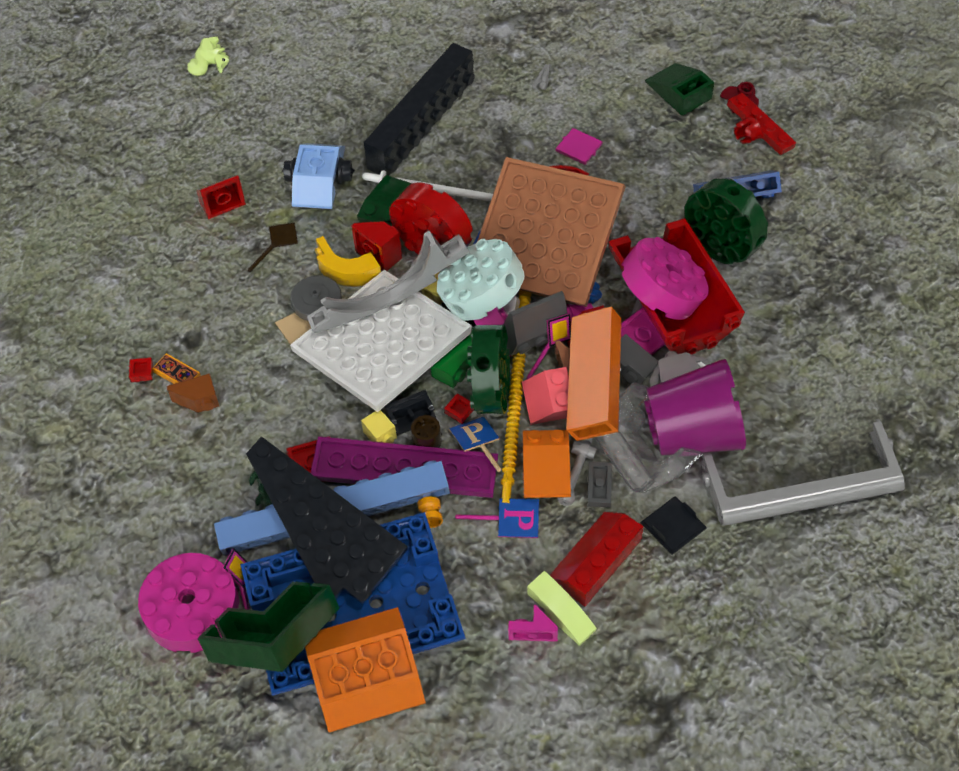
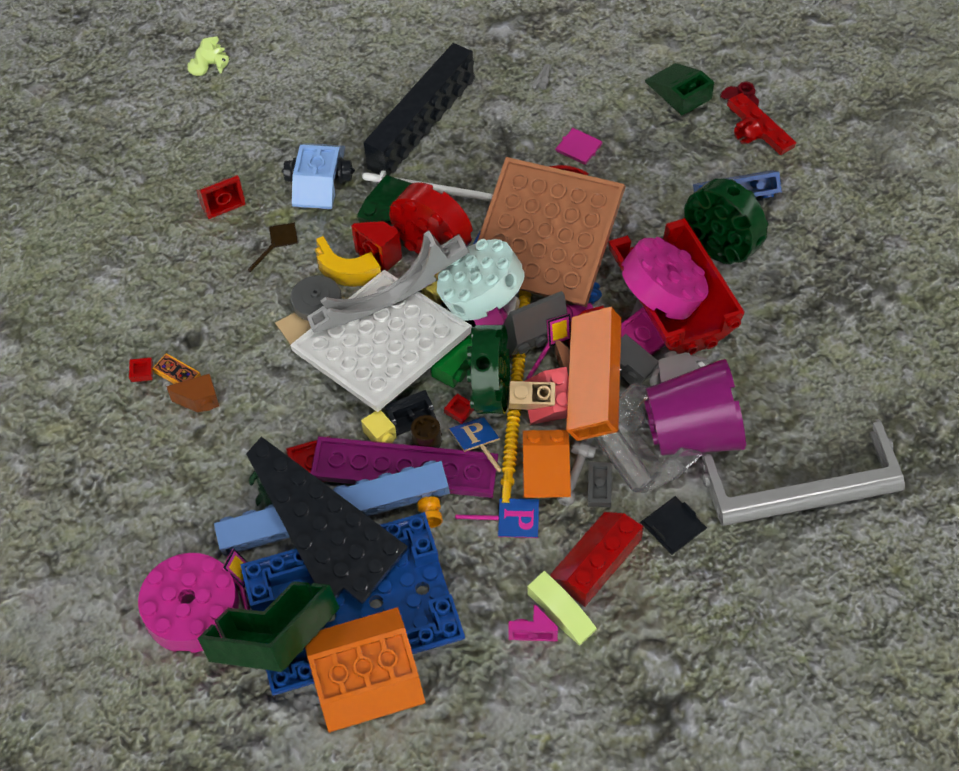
none -> tan slope [508,381,555,410]

